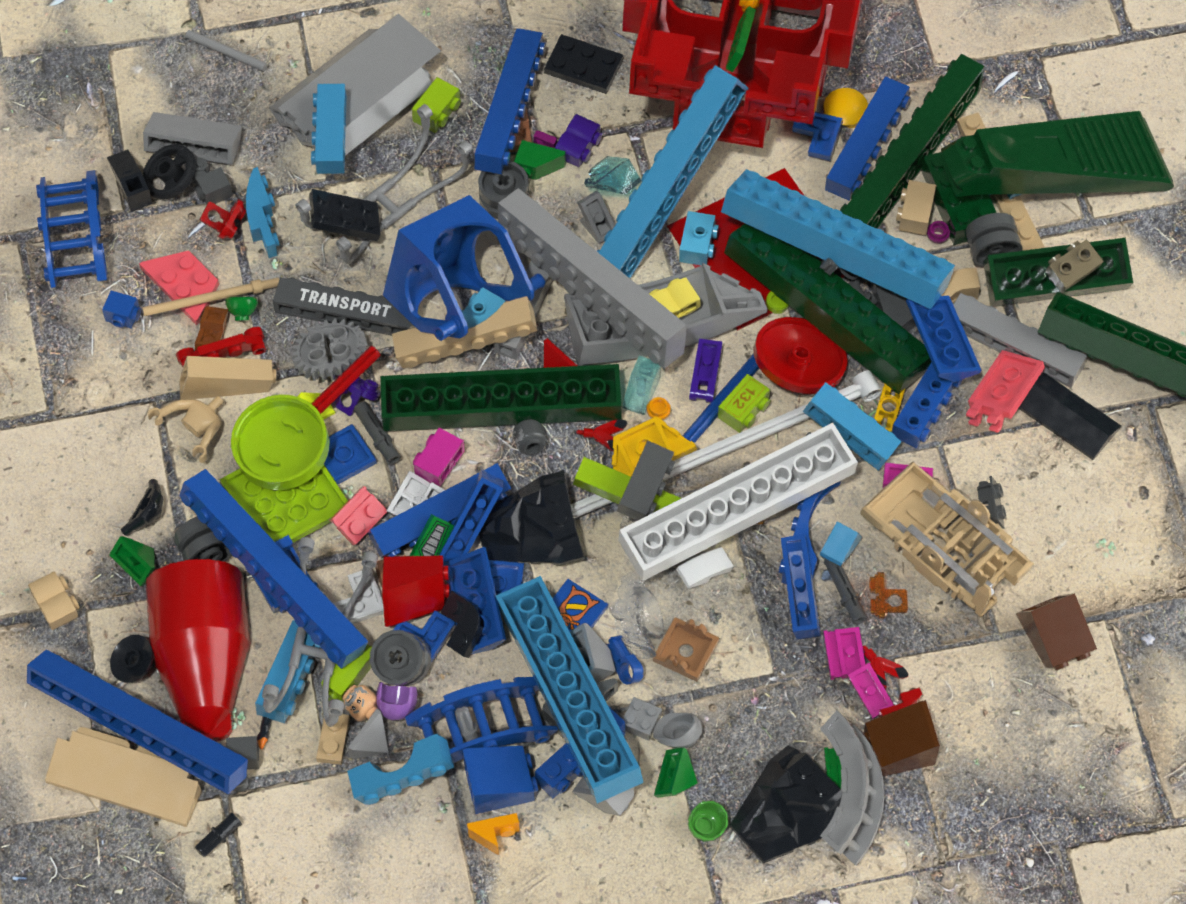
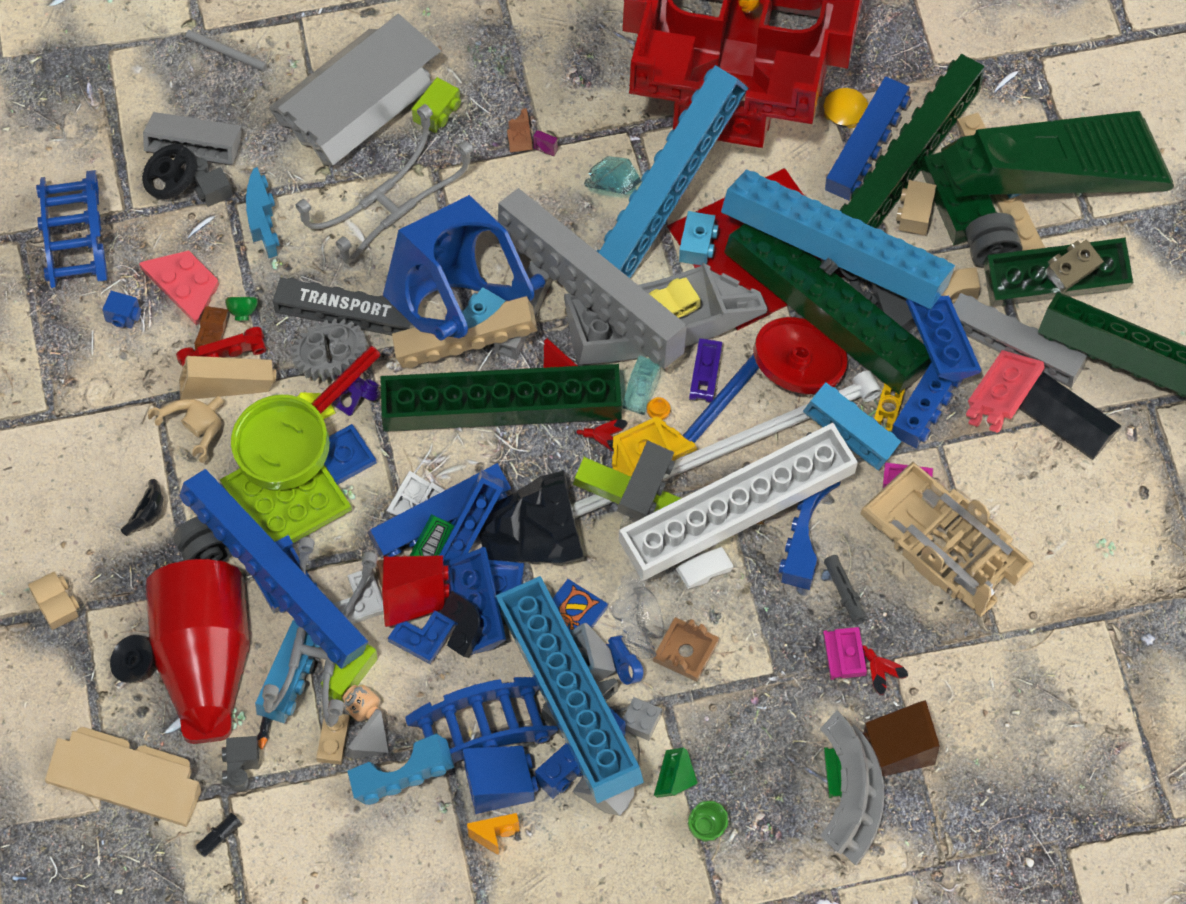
blue brick [27,649,248,794] -> none
black slope [107,150,152,212] -> none
green slope [109,536,155,586] -> none
tan bar [142,277,279,316] -> none
red bracket [199,199,246,240] -> none
black plate [309,189,381,242] -> none
dark azure brick [311,84,347,174] -> none
coral plate [329,486,387,545] -> none
dark grey pin [353,401,401,465] -> none
dark grey wheel [370,630,431,686] -> none
medium lavender hair [376,682,417,721] -> none
dark pink brick [413,428,465,487] -> none
light grey axle [455,706,478,743] -> none
blue brick [474,28,546,174] -> none
dark grey wheel [478,161,529,219] -> none
dark grey head [513,419,546,455] -> none
green slope [514,140,566,180] -> none
black plate [544,34,623,94] -> none
dark purple brick [555,114,602,167] -> none
light grey slope [577,191,615,243] -> none
light grey hat [653,713,702,748] -> none
lime brick [718,374,771,433] -> none
green tile [726,6,756,72] -> none
black wedge [730,745,842,863] -> none
lime tile [766,291,789,314] -> none
blue slope [781,534,821,640] -> none
blue plate [792,112,843,161] -> none
dark azure slope [820,522,862,566] -> none
dark pink plate [847,663,894,719] -> none
clear orange bracket [869,572,908,619] -> none
red slope [878,687,922,718] -> none
magenta plate [927,221,950,243] -> none
dark grey hinge [977,476,1007,529] -> none
reddish brown slope [1016,593,1097,670] -> none

